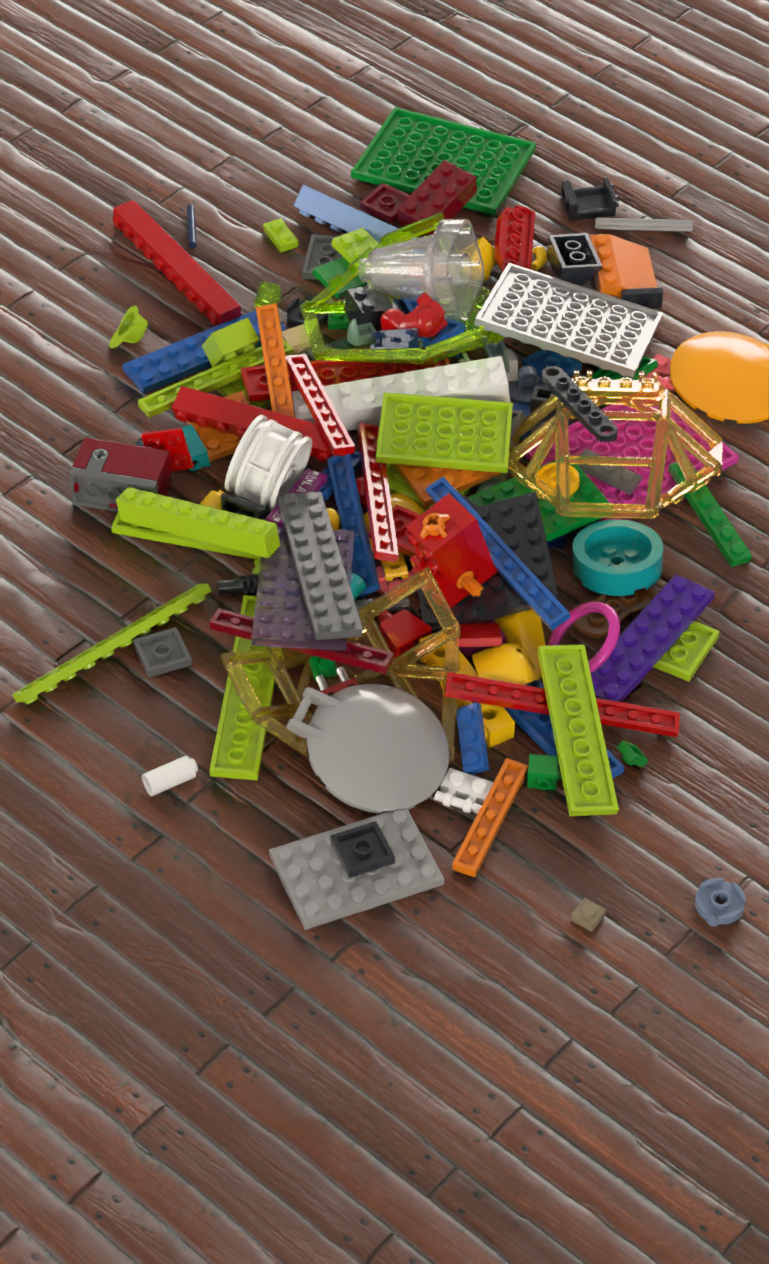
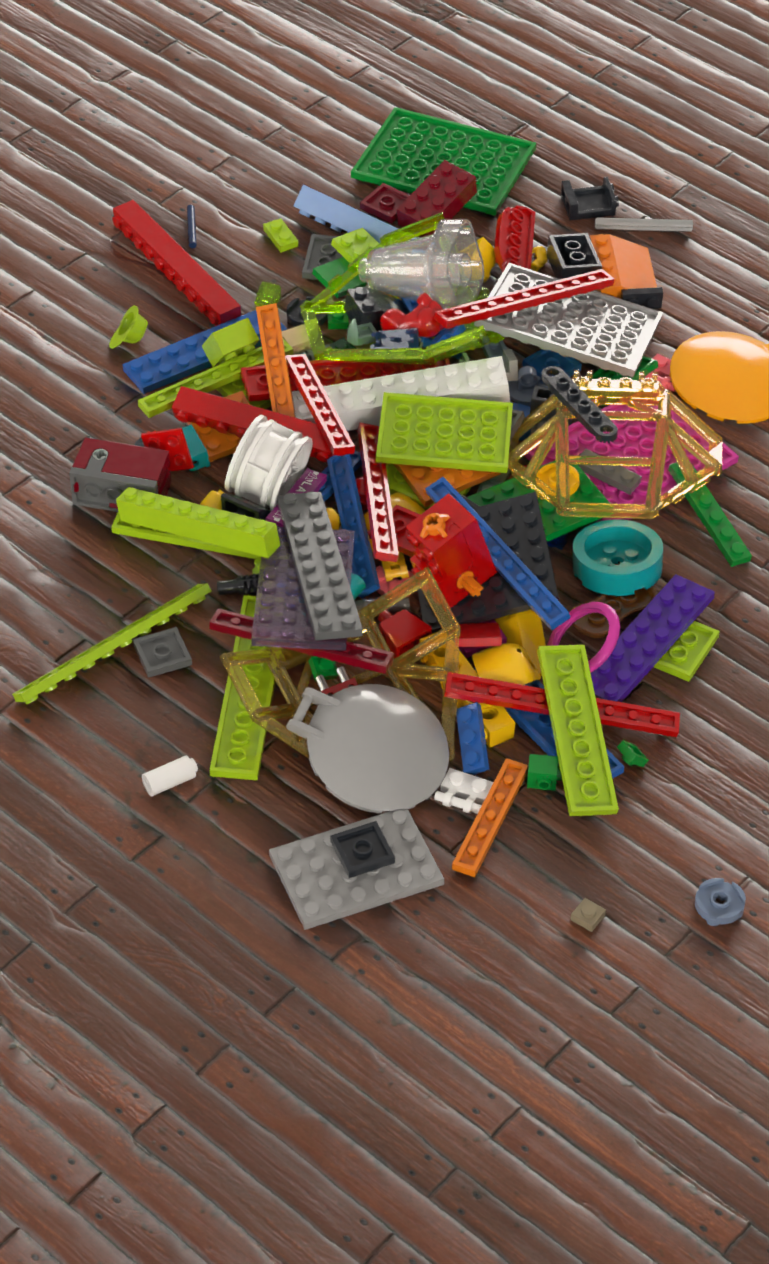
none -> red plate [434,269,614,329]

